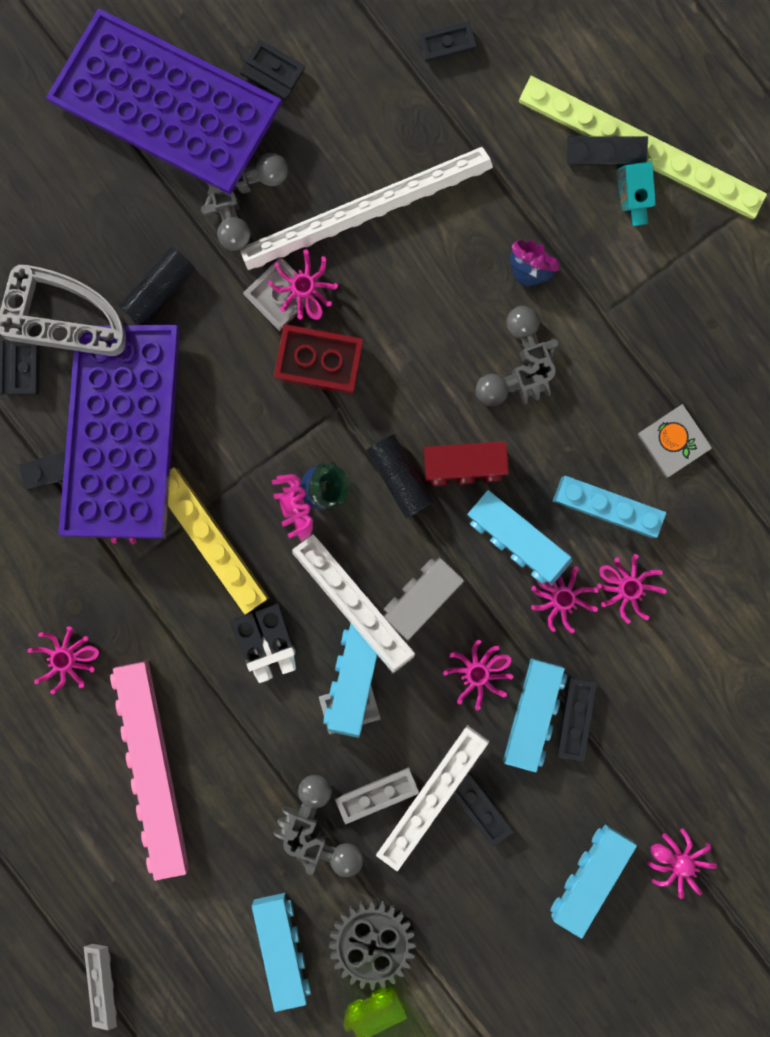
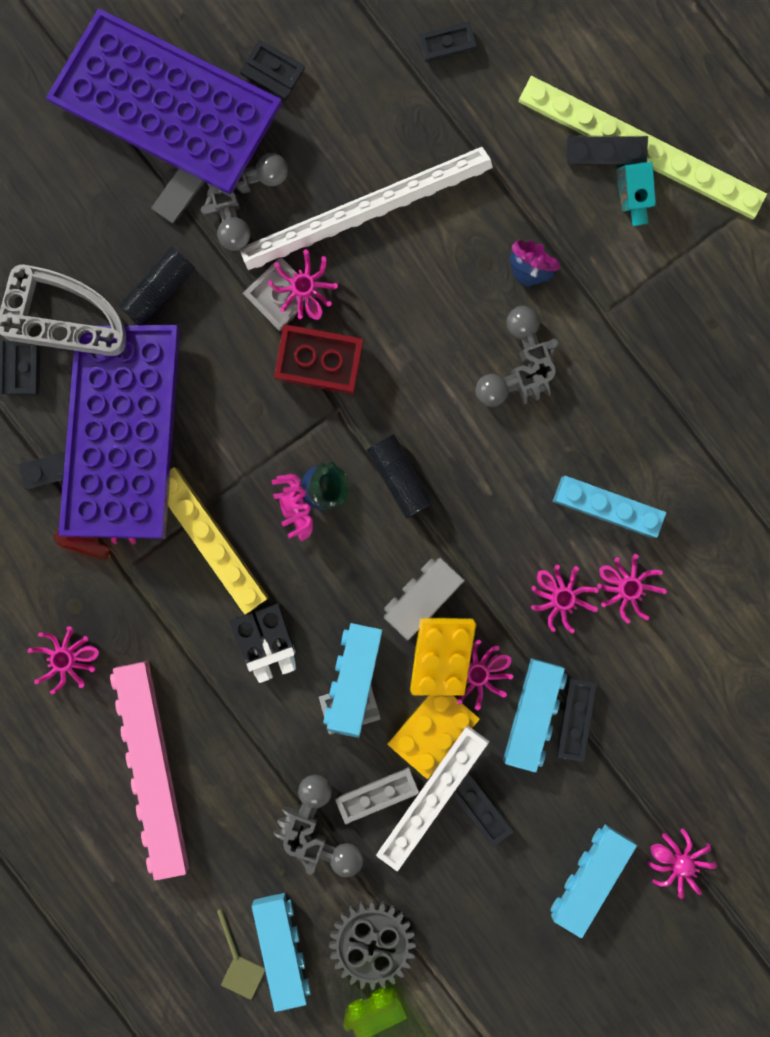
light grey plate [84,944,117,1030] -> none
white plate [292,534,415,673] -> none
dark red brick [423,441,508,487] -> none
medium azure brick [467,490,572,585] -> none
light grey tile [637,404,712,478] -> none
none -> clear red tile [53,530,110,561]
none -> dark grey tile [151,169,204,225]
none -> olive piece [217,909,265,1000]
none -> yellow plate [387,695,480,780]
none -> yellow plate [410,618,476,695]

